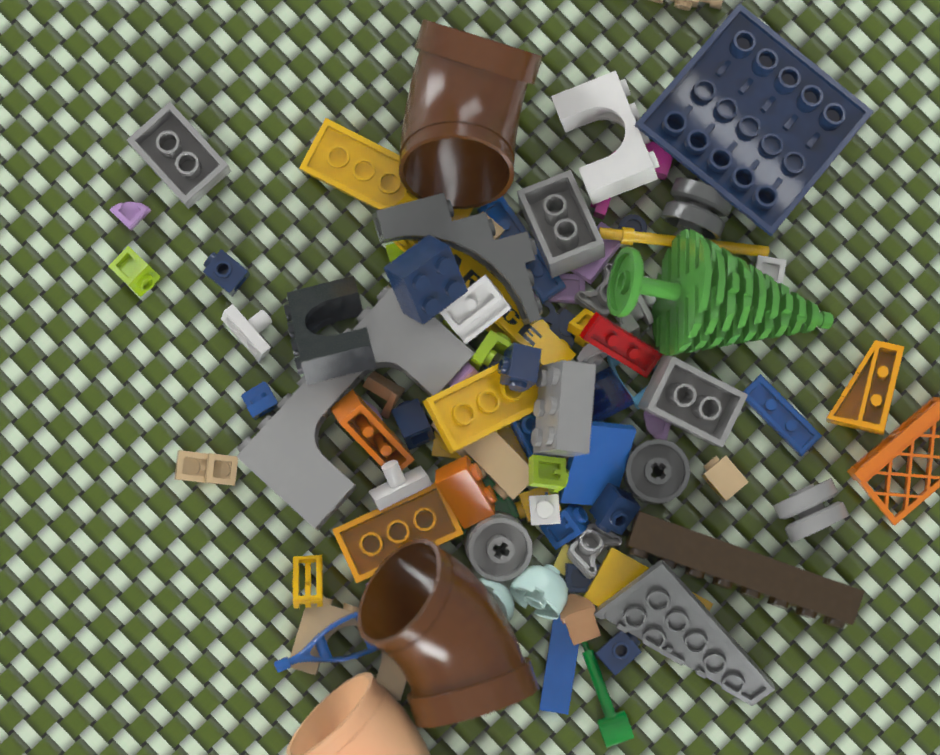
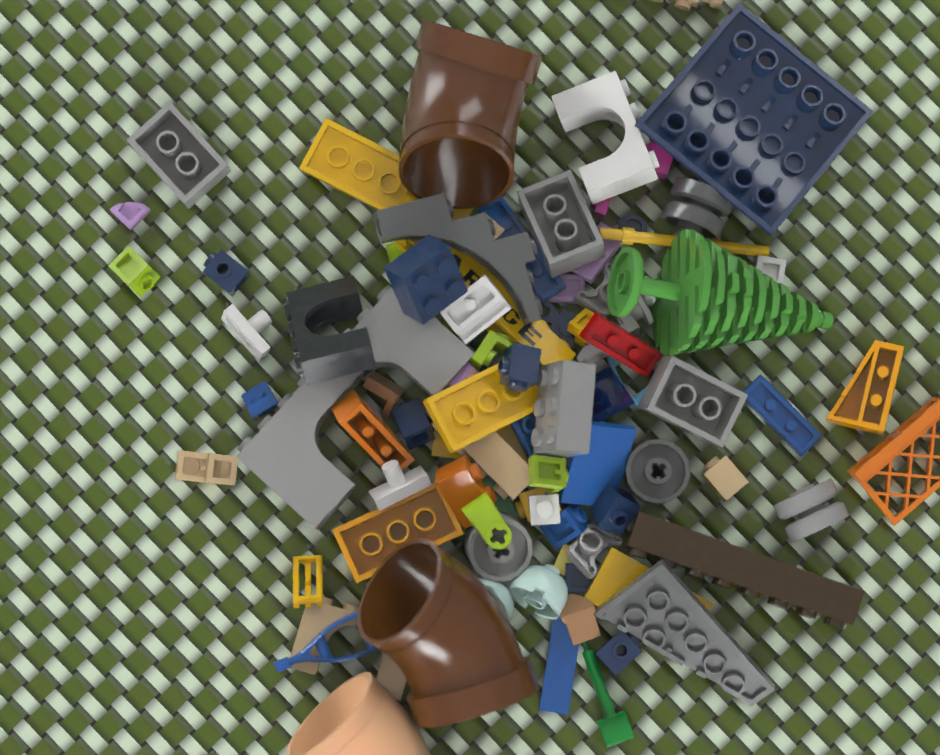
lavender tile [643,411,671,440] -> none
none -> lime piece [461,492,512,549]

